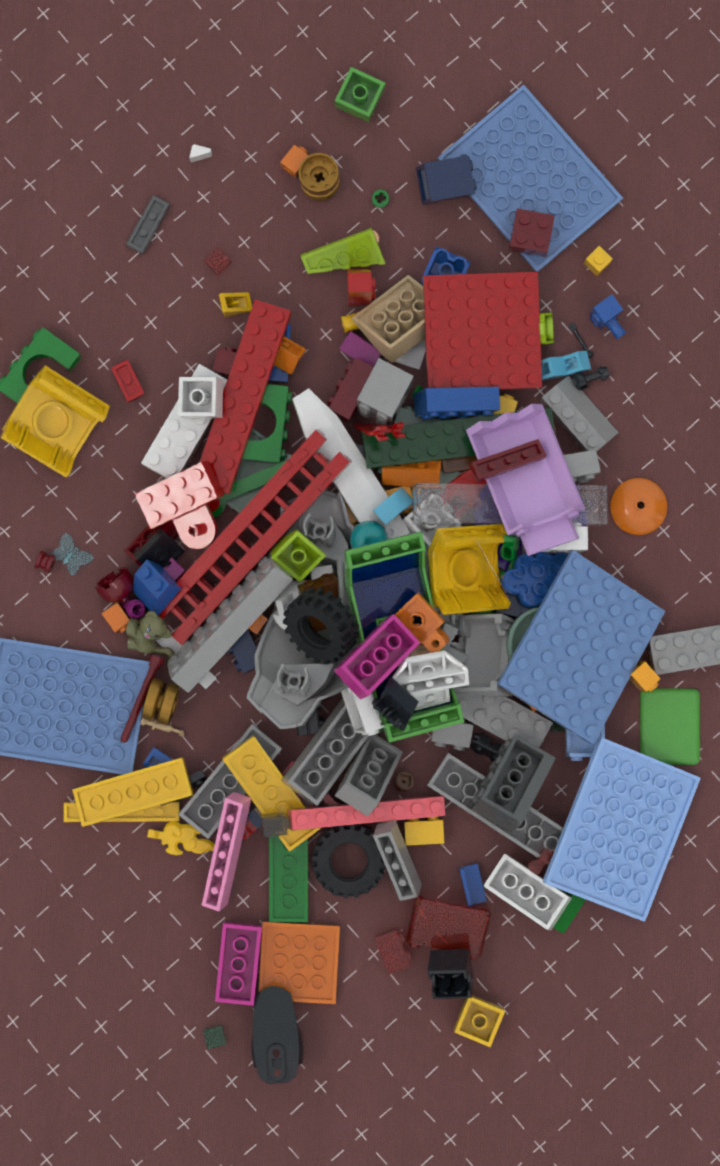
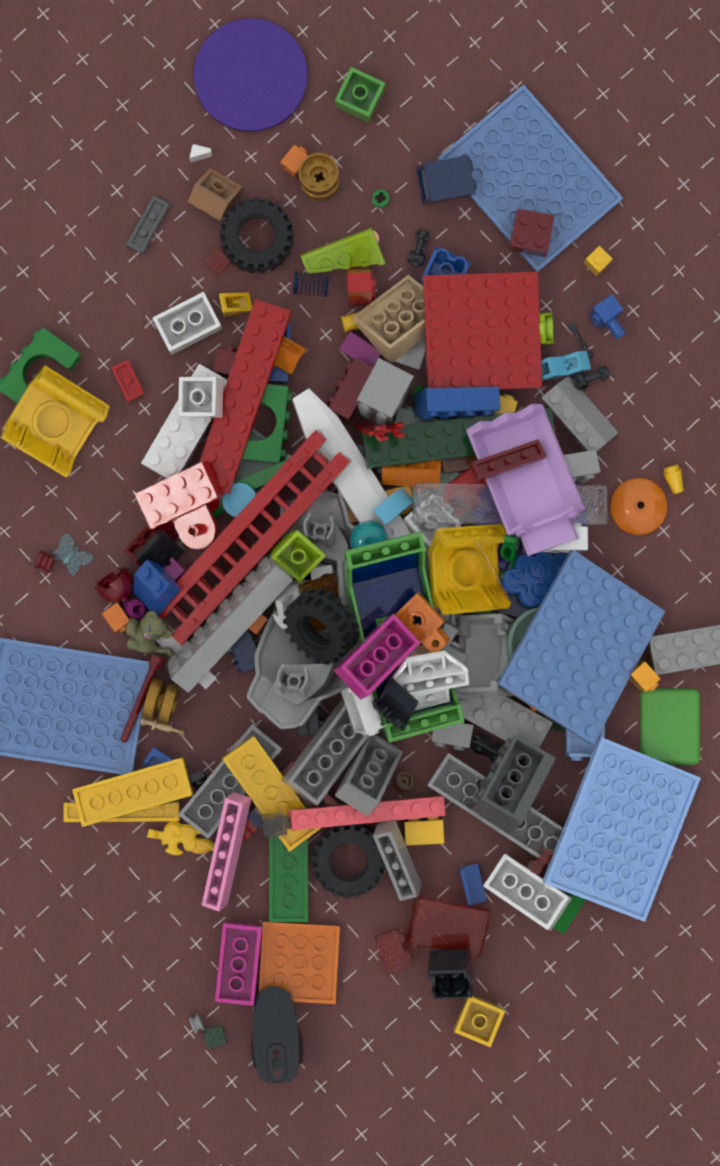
none -> white brick [153,292,222,355]
none -> medium nougat slope [188,168,243,221]
none -> light grey bush [189,1014,205,1033]
none -> dark purple tile [194,18,307,132]
none -> black tyre [220,197,293,274]
none -> medium azure piece [223,483,256,517]
none -> dark blue piece [293,271,329,297]
none -> black bar [408,229,430,267]
none -> yellow cone [663,464,684,494]

